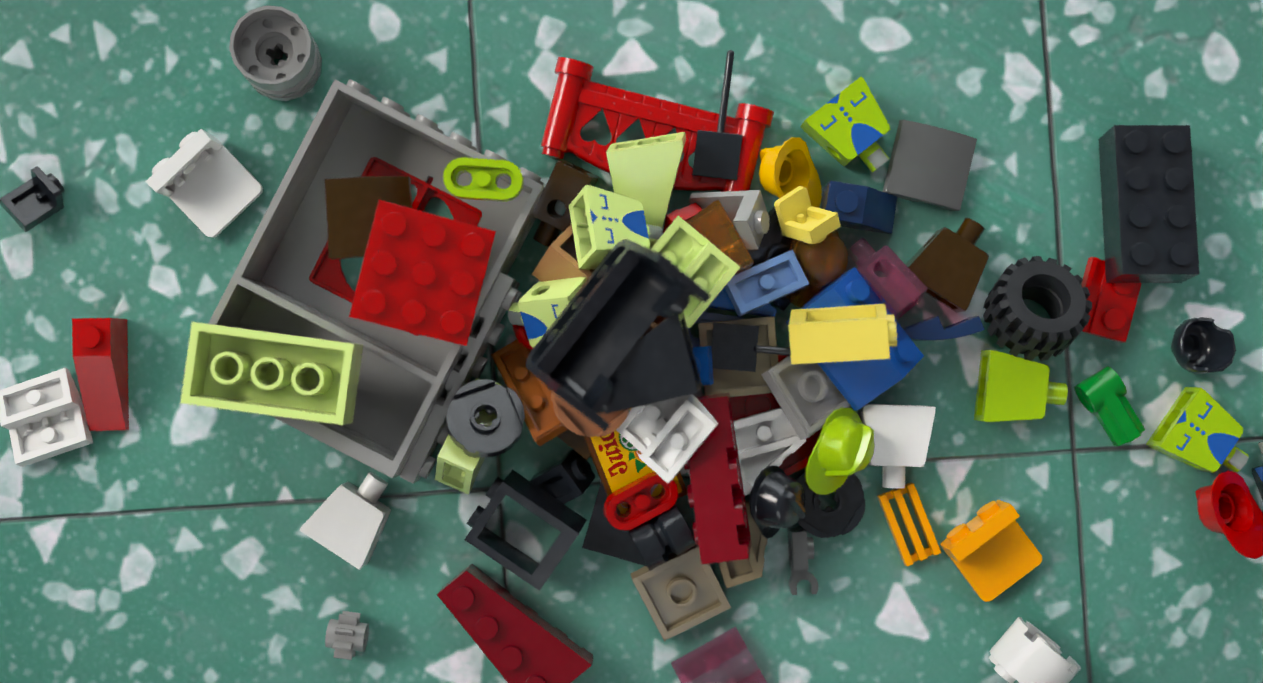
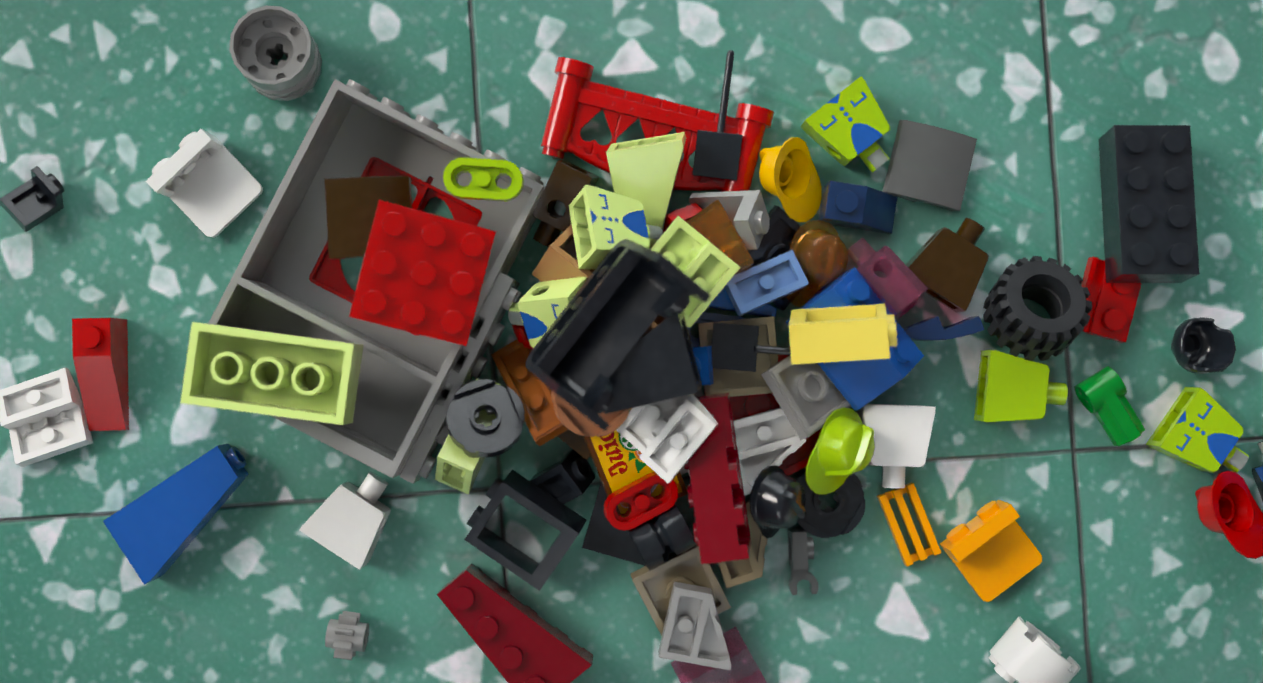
light yellow bracket [774,186,841,245] -> none
none -> blue slope [103,443,249,585]
none -> light grey wing [658,581,732,671]

